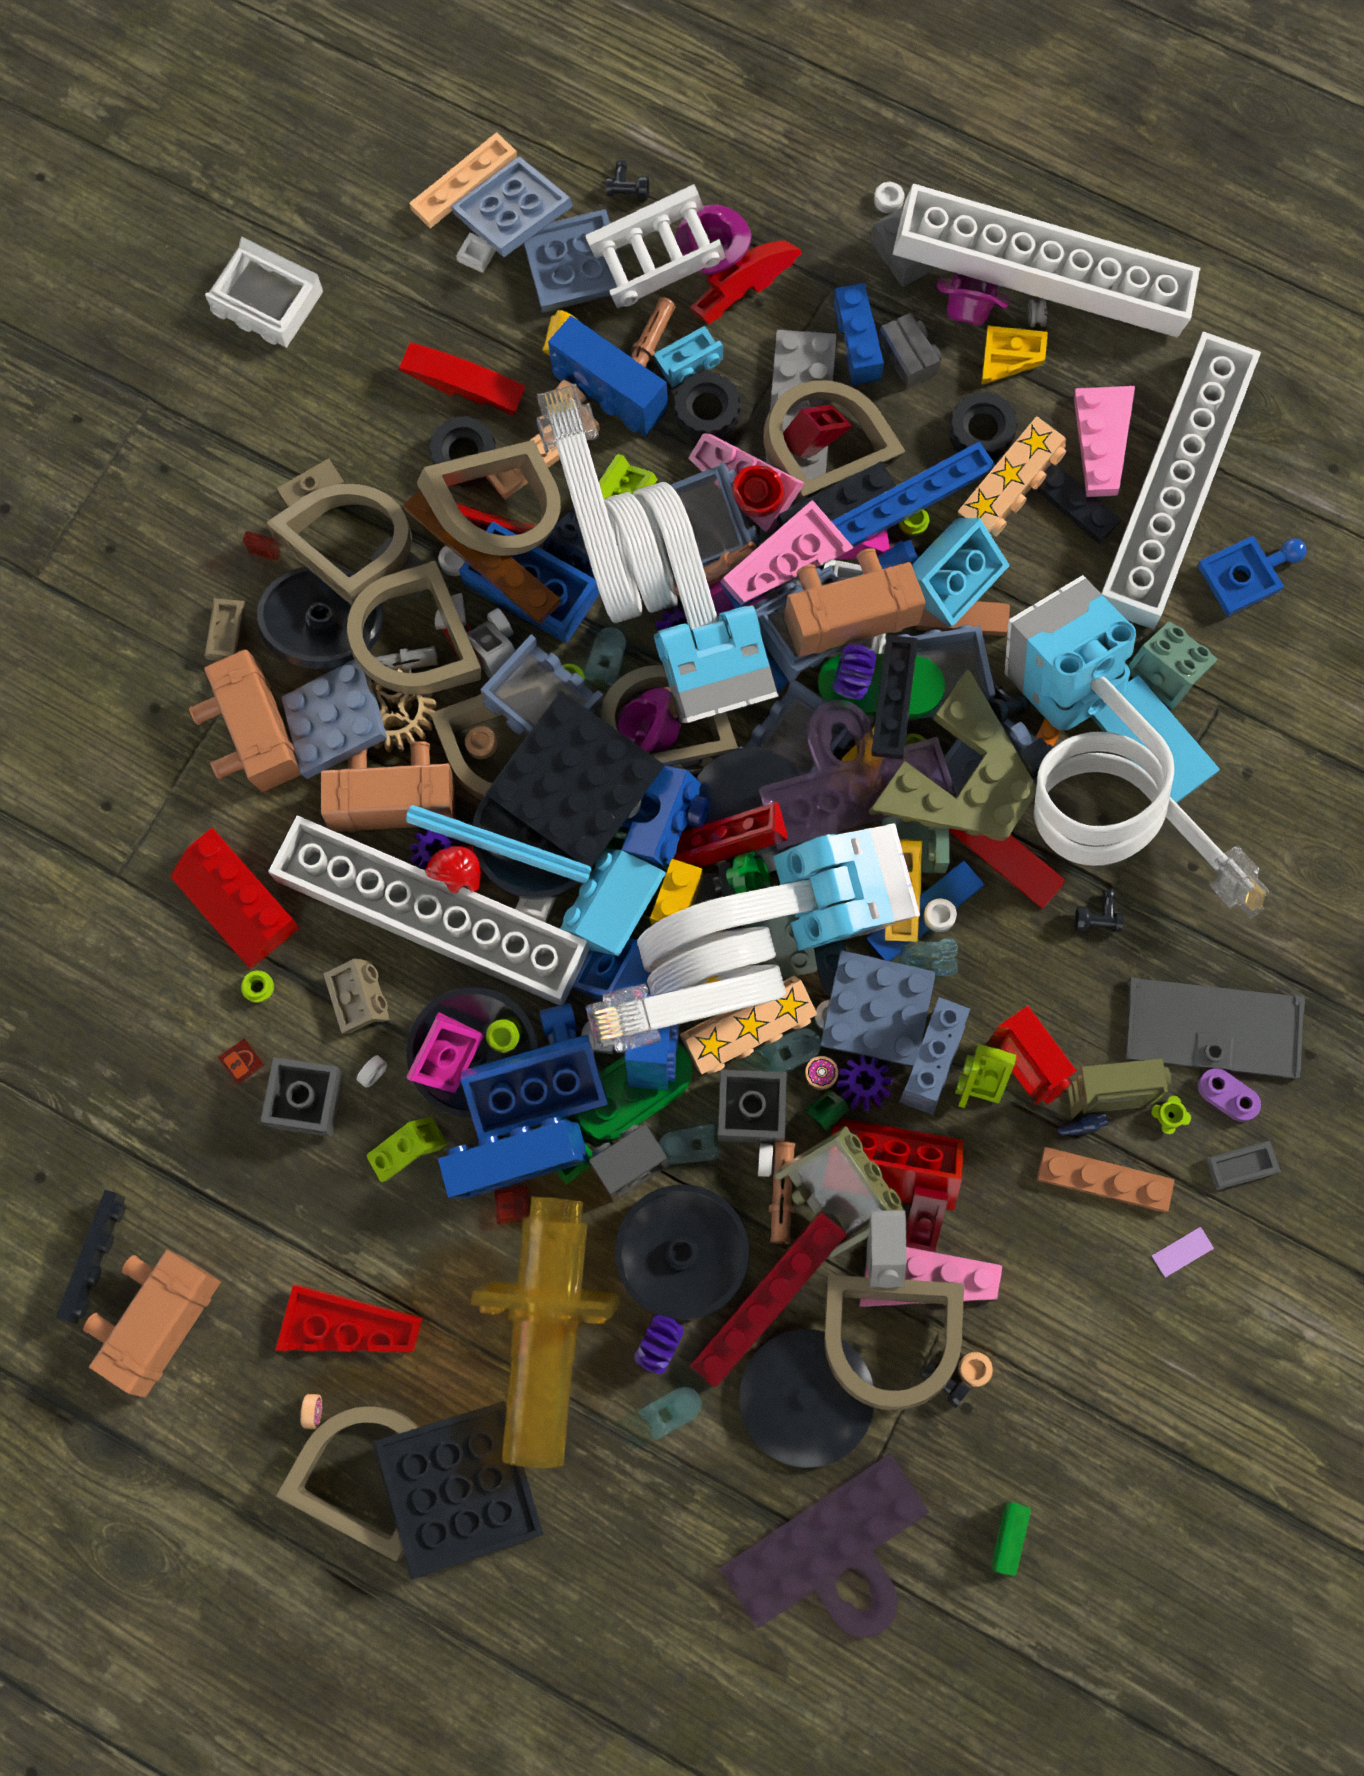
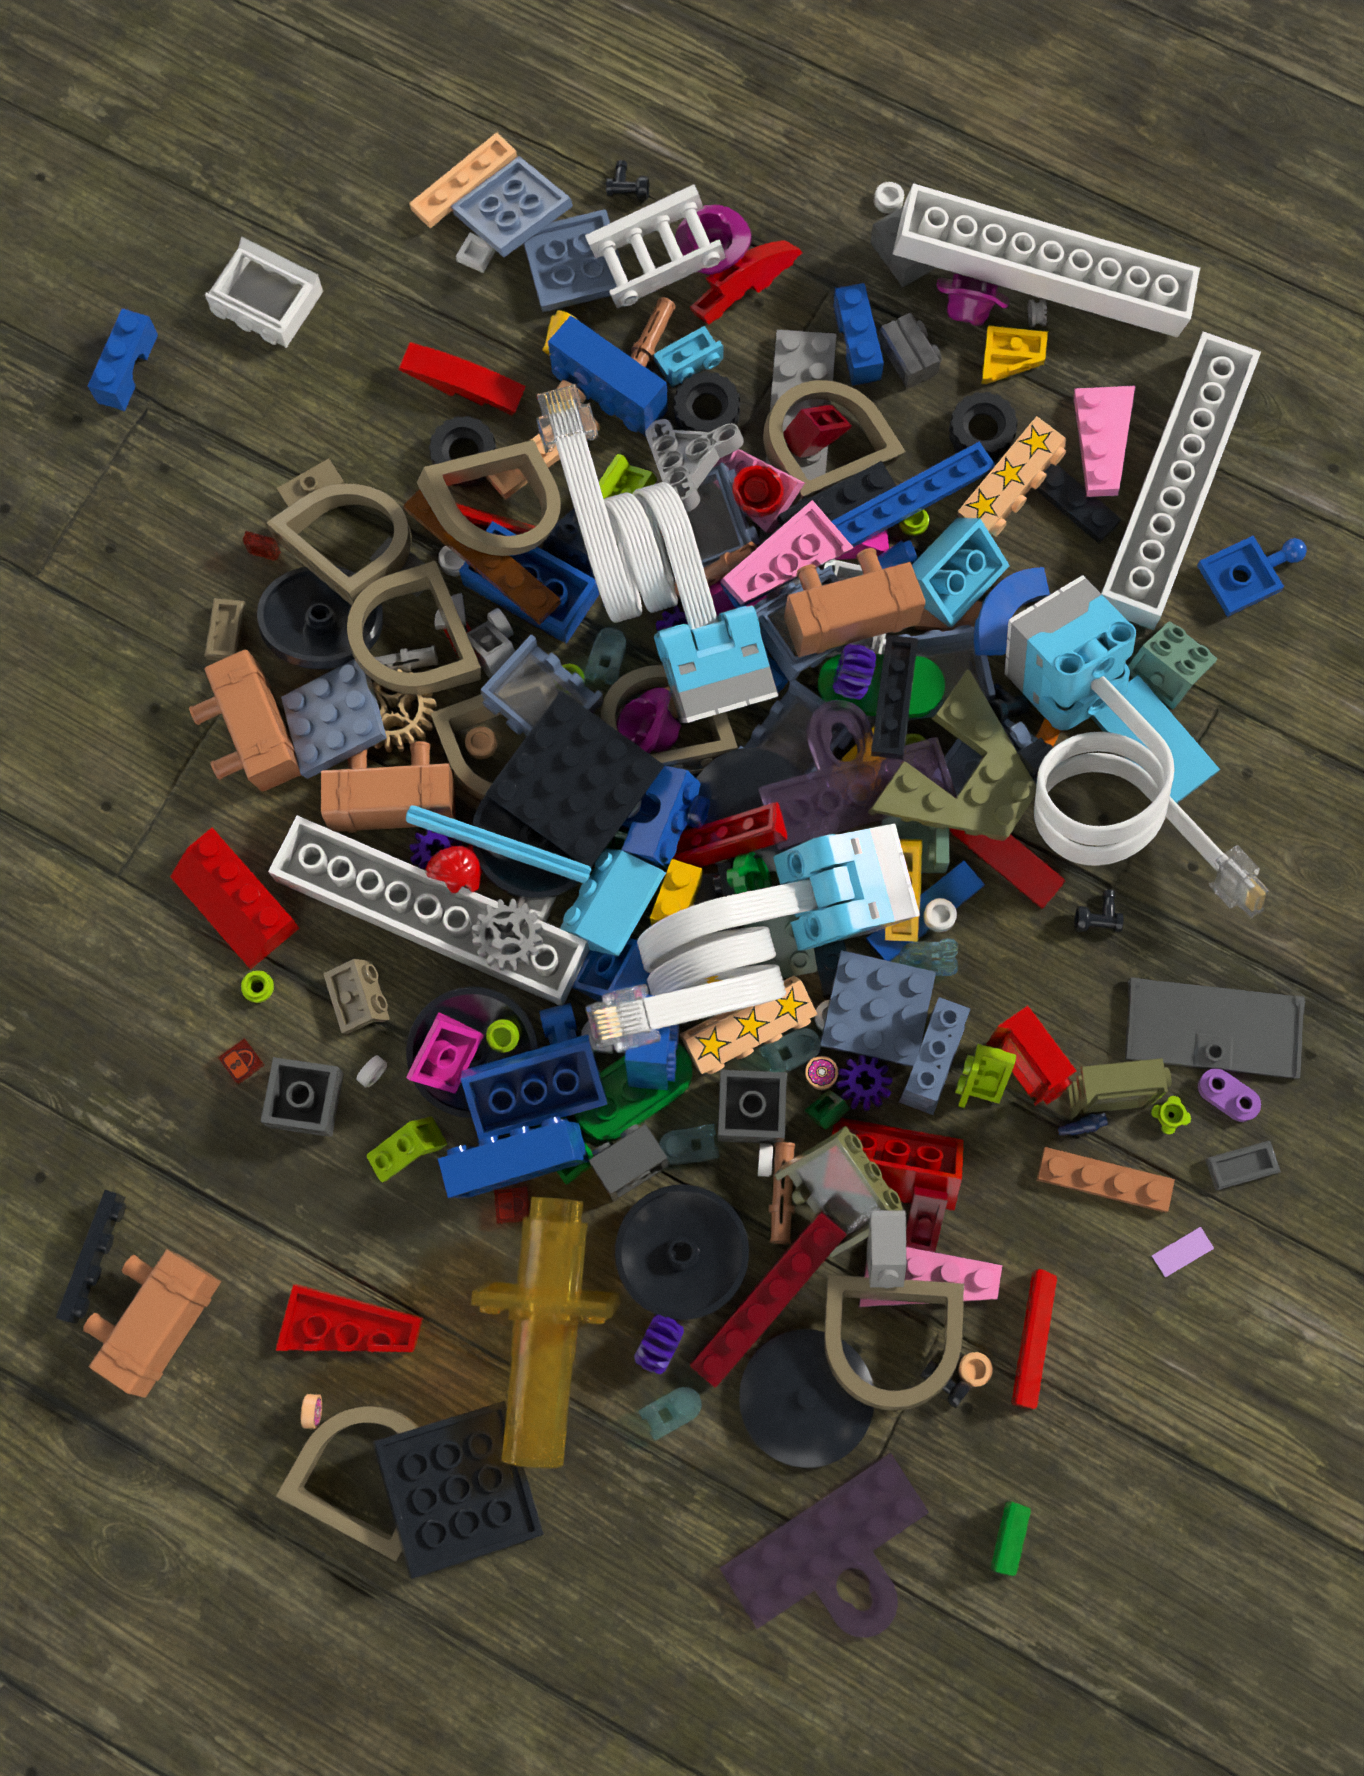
none -> blue arch [88,309,158,411]
none -> light grey gear [472,899,543,971]
none -> light grey beam [645,419,744,512]
none -> blue tile [974,567,1050,655]
none -> red slope [1011,1269,1057,1409]

